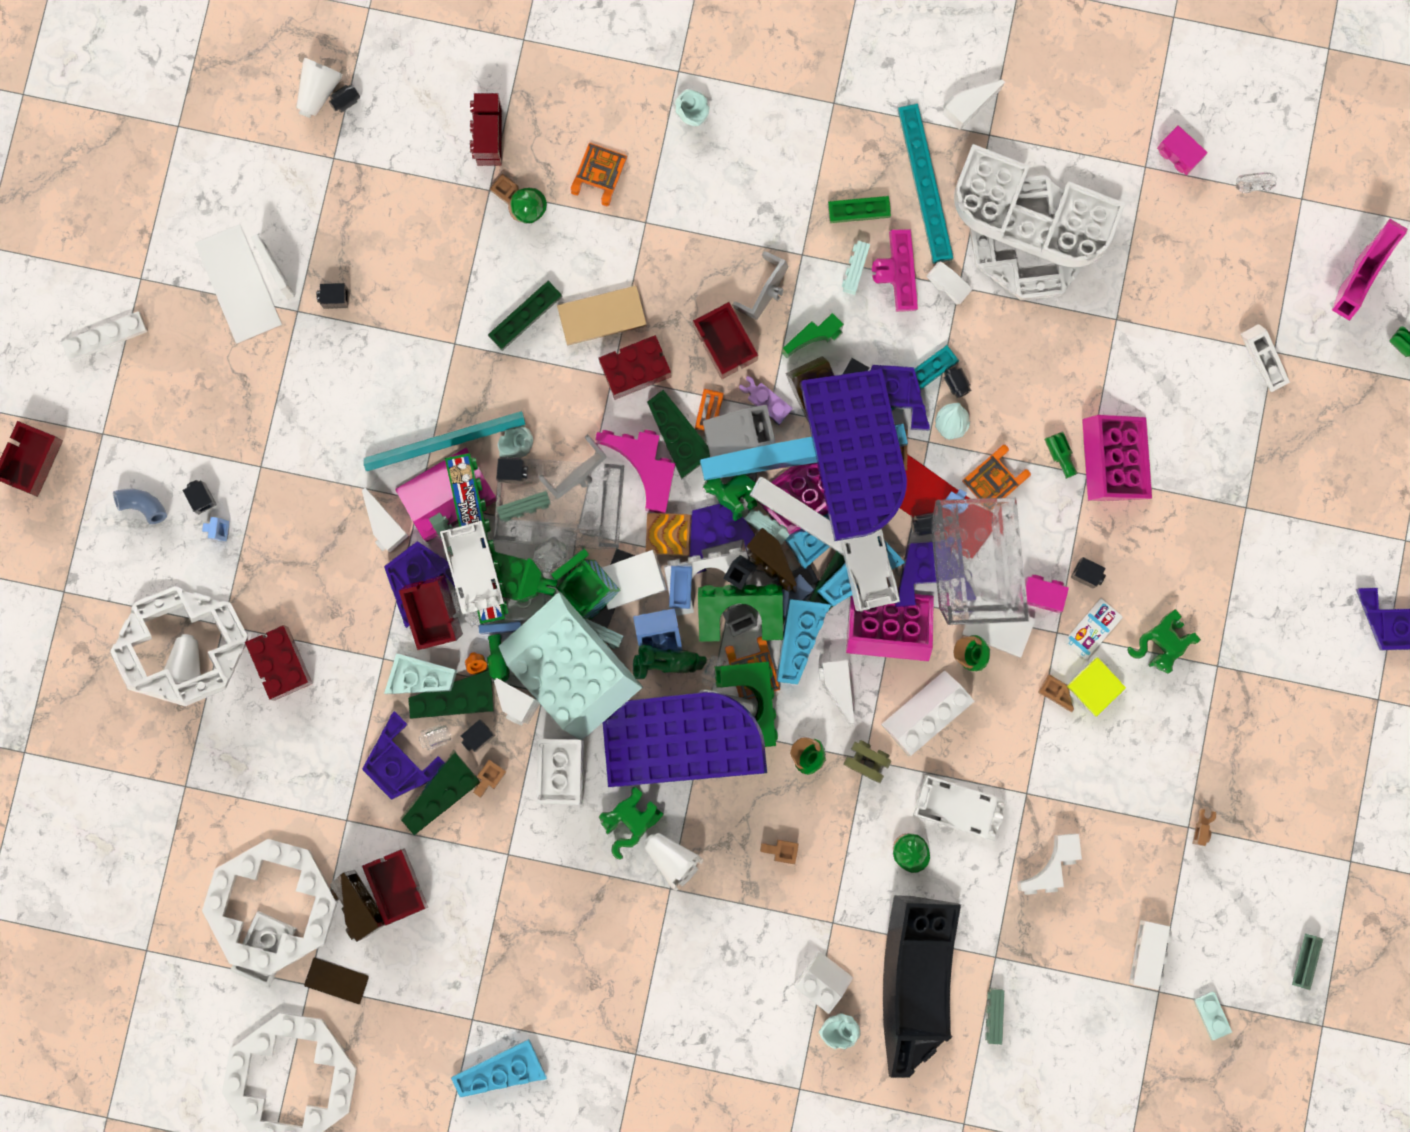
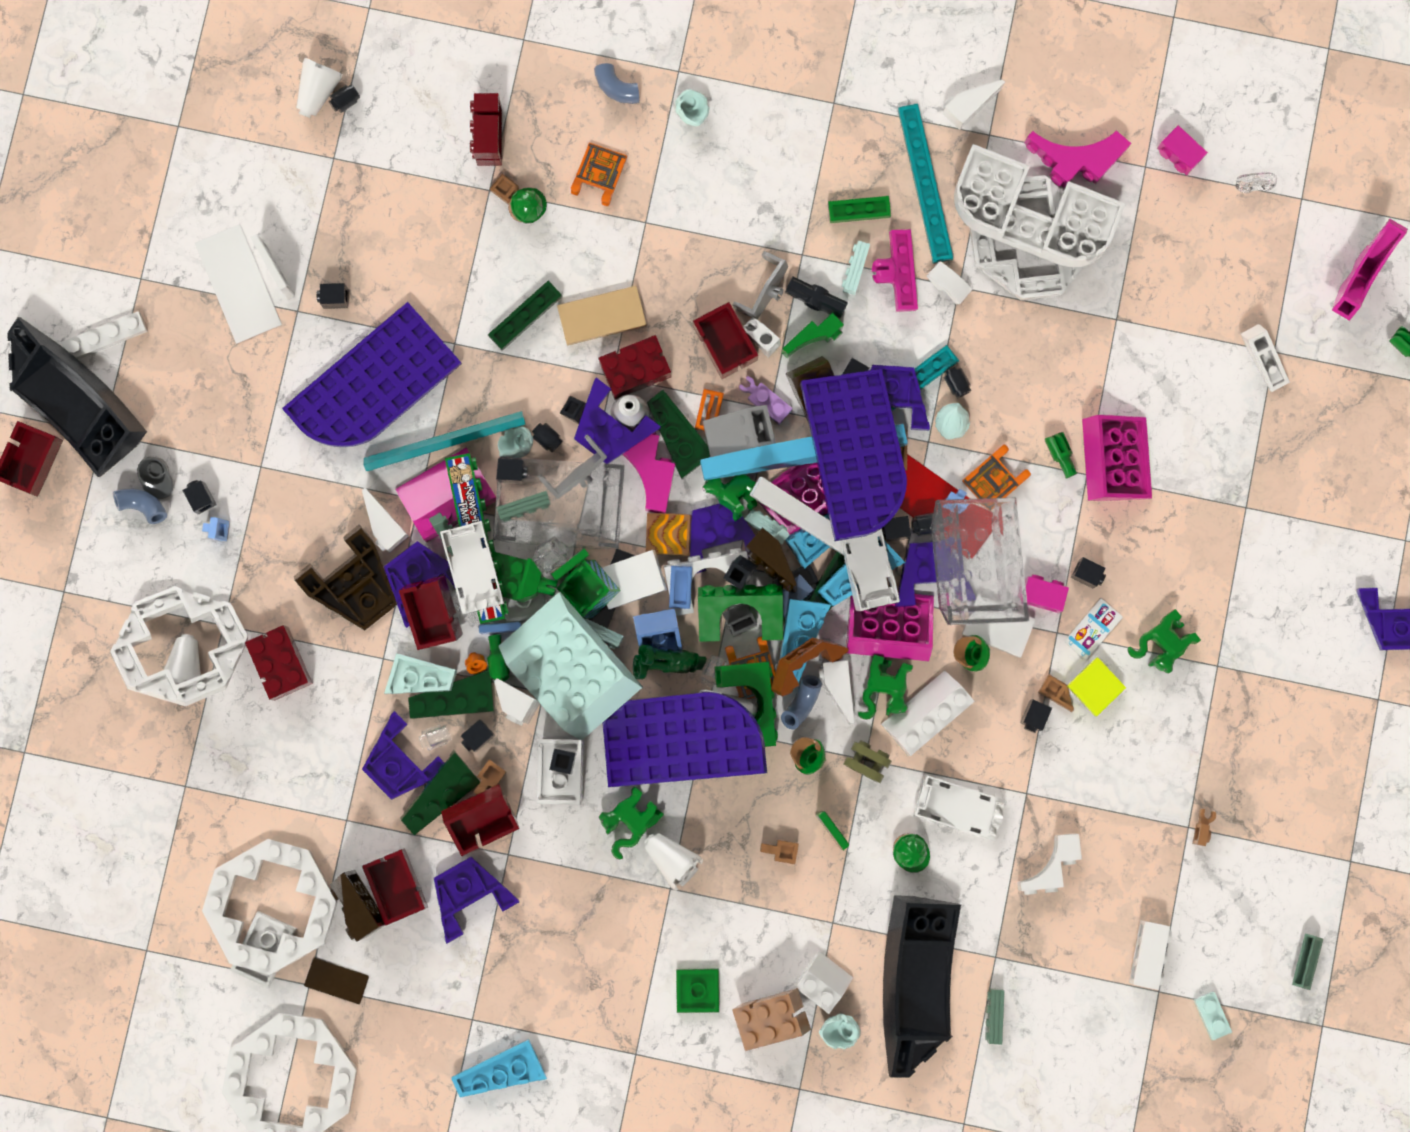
none -> black slope [7,317,147,477]
none -> dark grey cap [137,456,173,499]
none -> dark purple plate [282,302,462,447]
none -> dark brown wedge [294,524,397,631]
none -> dark purple wing [434,856,520,944]
none -> dark red piece [441,784,520,856]
none -> black brick [532,423,563,453]
none -> black brick [549,748,577,775]
none -> black slope [560,396,586,424]
none -> dark purple wing [574,377,661,465]
none -> sand blue cylinder [594,63,639,104]
none -> white cone [610,394,651,432]
none -> green tile [676,968,719,1013]
none -> medium nougat piece [732,988,811,1051]
none -> white leg [743,317,781,358]
none -> dark orange slope [771,637,849,697]
none -> sand blue cylinder [781,675,822,730]
none -> black piece [785,276,848,319]
none -> green tile [816,811,850,851]
none -> green animal [858,655,913,720]
none -> black brick [882,516,911,542]
none -> black brick [1020,699,1052,733]
none -> dark pink arch [1024,130,1132,188]

